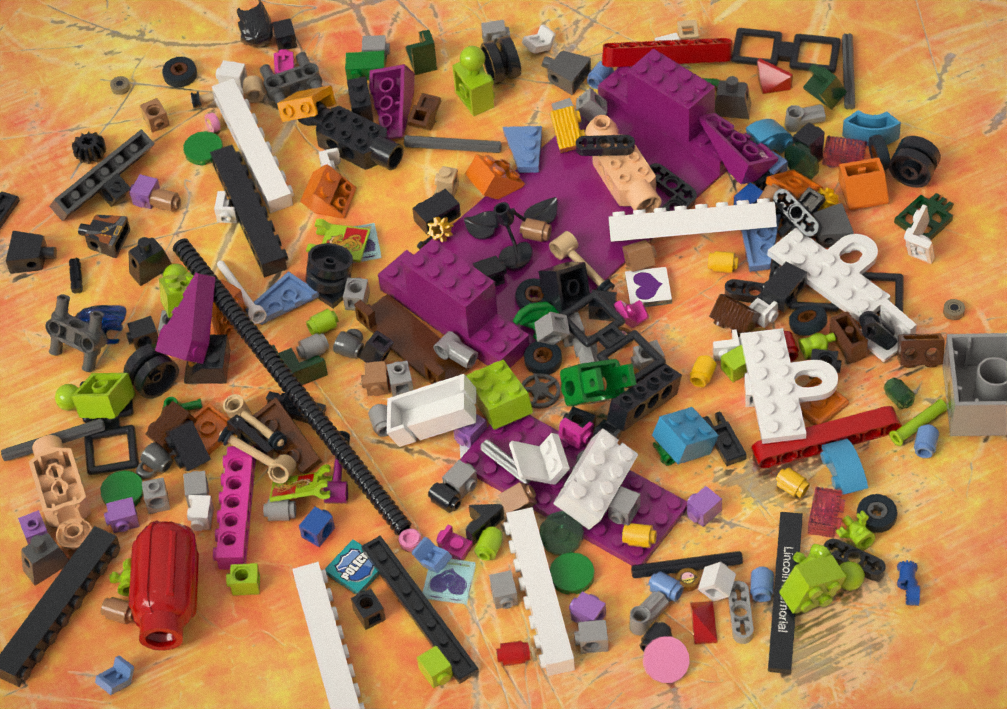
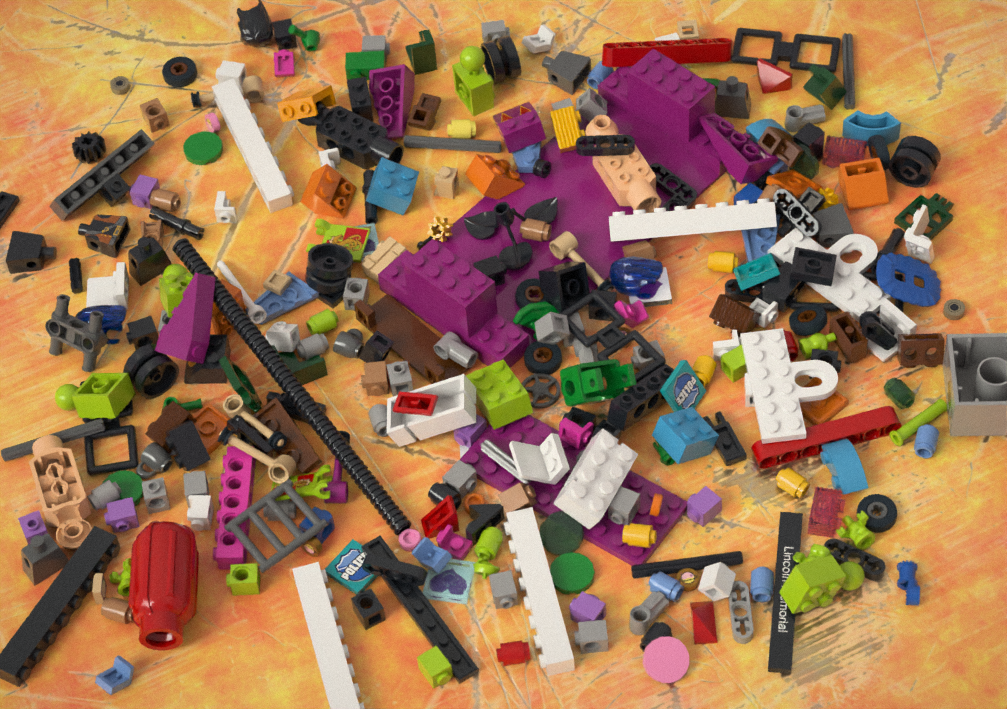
black brick [210,145,289,277] -> none
dark grey piece [260,52,323,109] -> none
black brick [412,188,461,235] -> none
none -> white bracket [86,262,129,313]
none -> light grey brick [87,480,122,511]
none -> tan tile [92,573,107,605]
none -> medium nougat piece [141,219,164,248]
none -> black pin [149,206,205,240]
none -> dark green piece [218,356,262,413]
none -> dark grey bar [224,479,328,573]
none -> tan tile [263,269,292,296]
none -> white brick [265,321,300,352]
none -> green bar [288,25,320,51]
none -> pearl gold tile [301,536,323,557]
none -> tan brick [361,237,407,284]
none -> black pin [362,169,378,225]
none -> black beam [362,554,428,586]
none -> dark azure brick [366,157,419,215]
none -> red slope [392,391,439,416]
none -> red slope [421,495,459,539]
none -> light yellow brick [447,119,476,139]
none -> orange tile [463,493,486,515]
none -> lime hat [473,557,500,579]
none -> magenta slope [493,102,546,153]
none -> black bush [533,158,551,179]
none -> clear blue hair [609,256,663,299]
none -> orange tile [650,493,663,517]
none -> tile [660,360,706,412]
none -> teal tile [733,253,780,291]
none -> reddish brown brick [757,126,804,167]
none -> black tile [789,247,837,287]
none -> black pin [871,228,905,275]
none -> blue piece [876,252,941,307]

